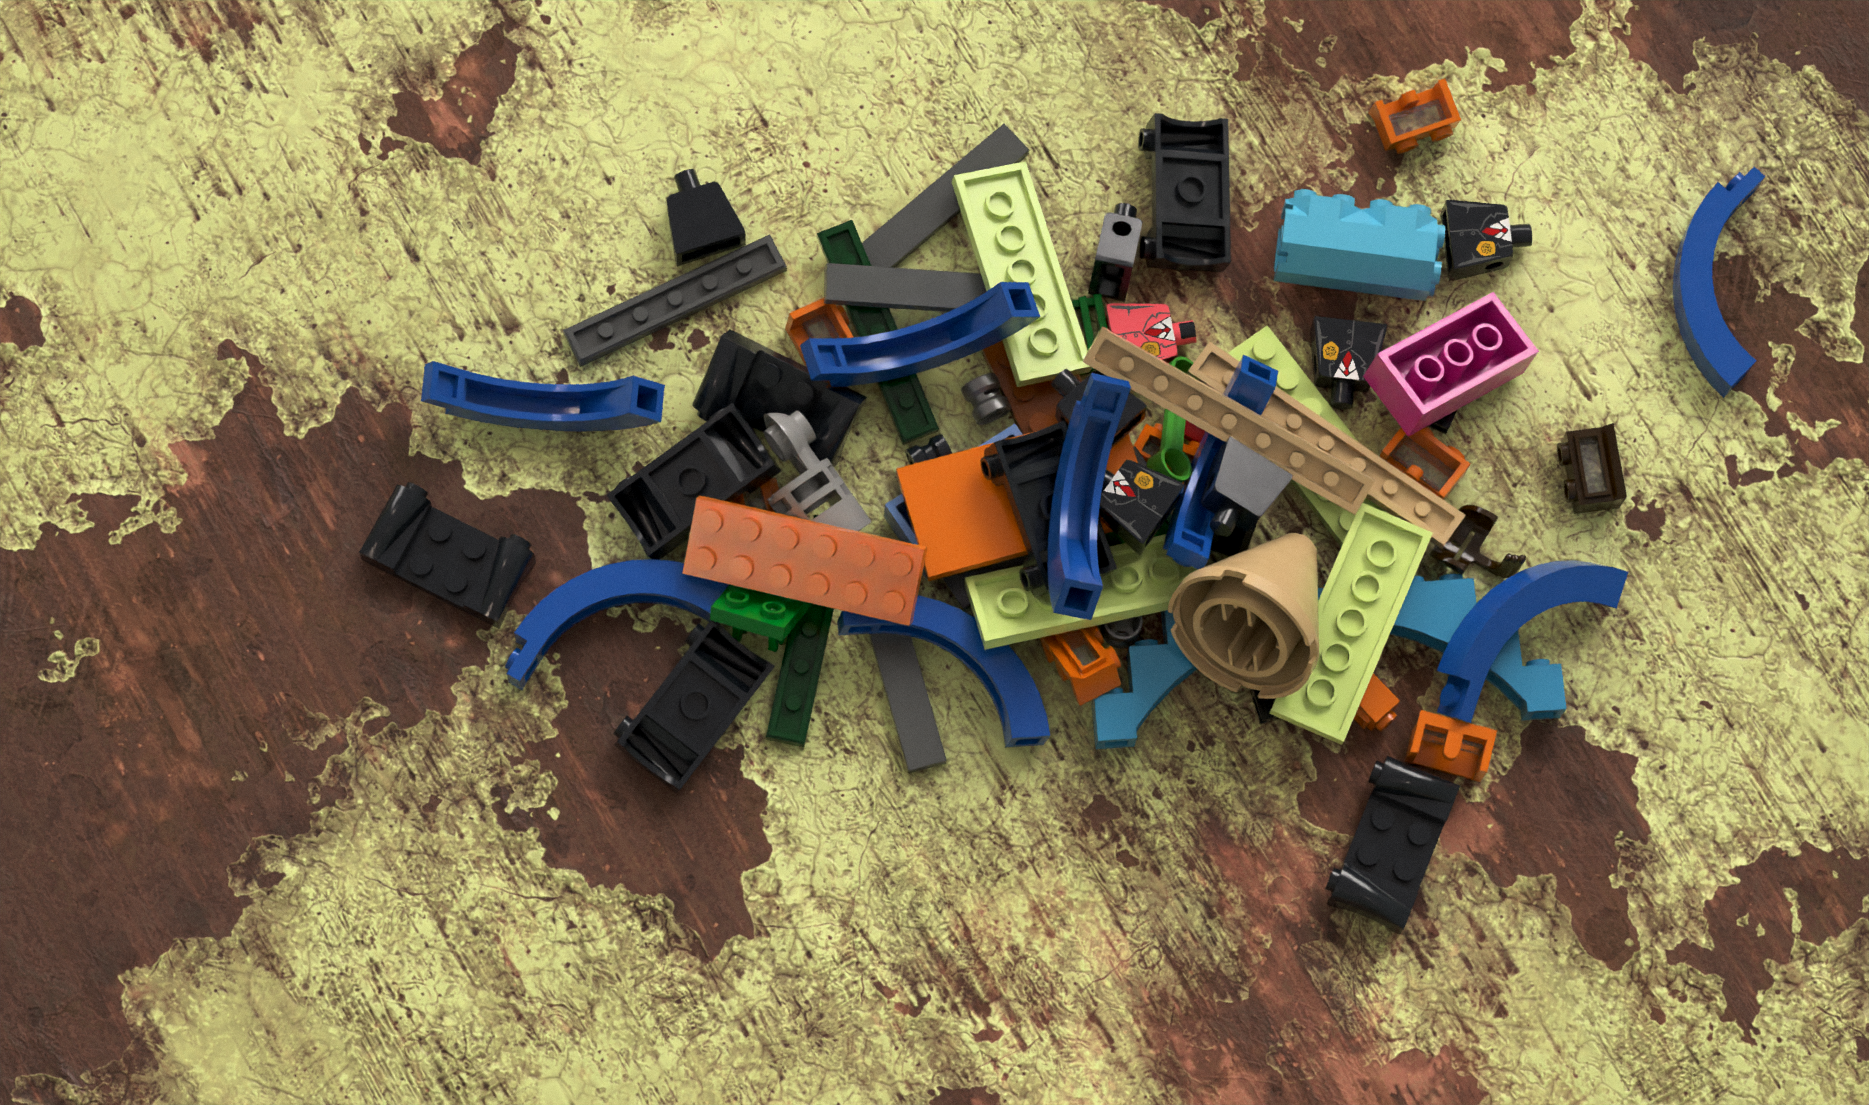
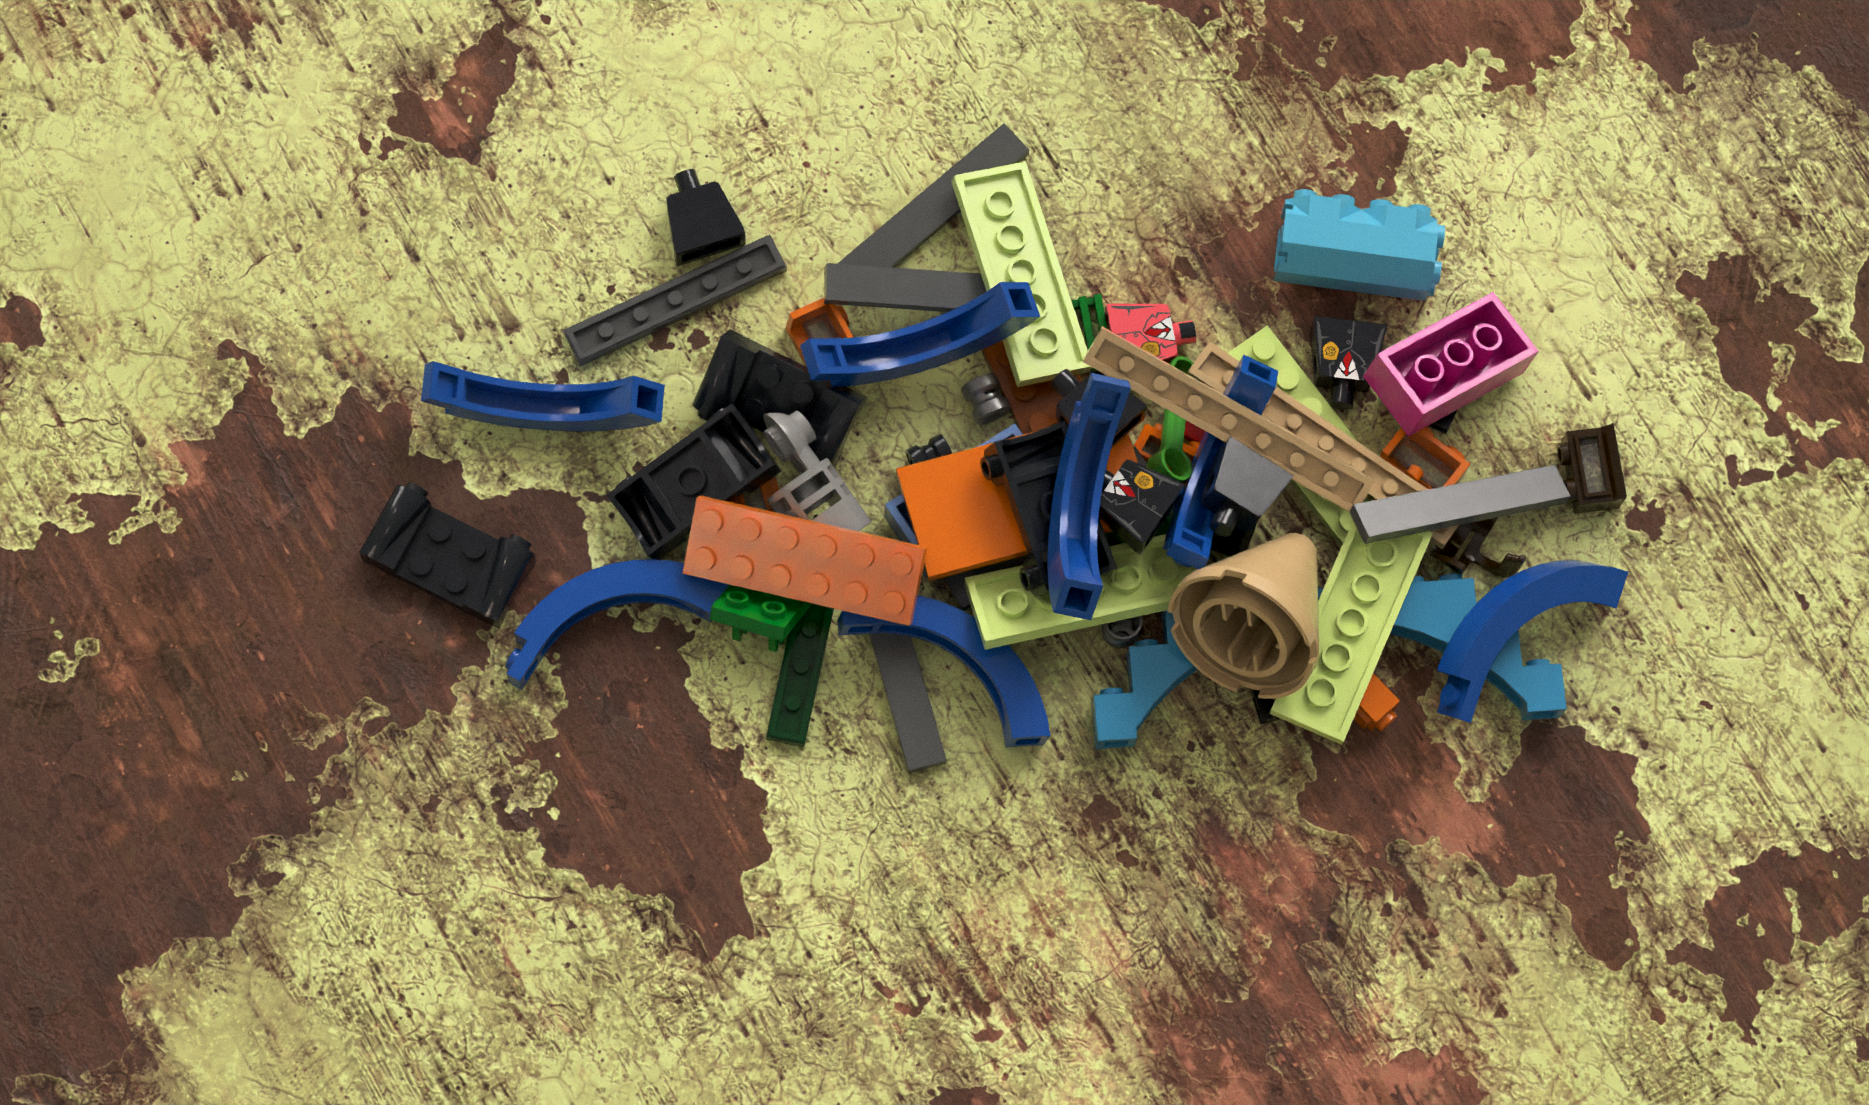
black piece [613,620,775,793] -> none
dark green tile [816,220,939,445] -> none
orange window [1040,626,1121,706] -> none
black torso [1088,203,1143,302] -> none
black piece [1138,113,1231,272] -> none
black piece [1325,756,1460,935] -> none
orange window [1368,78,1461,154] -> none
orange window [1404,710,1497,782] -> none
black torso [1441,200,1532,281] -> none
blue arch [1673,167,1765,398] -> none
none -> tile [1349,465,1570,544]

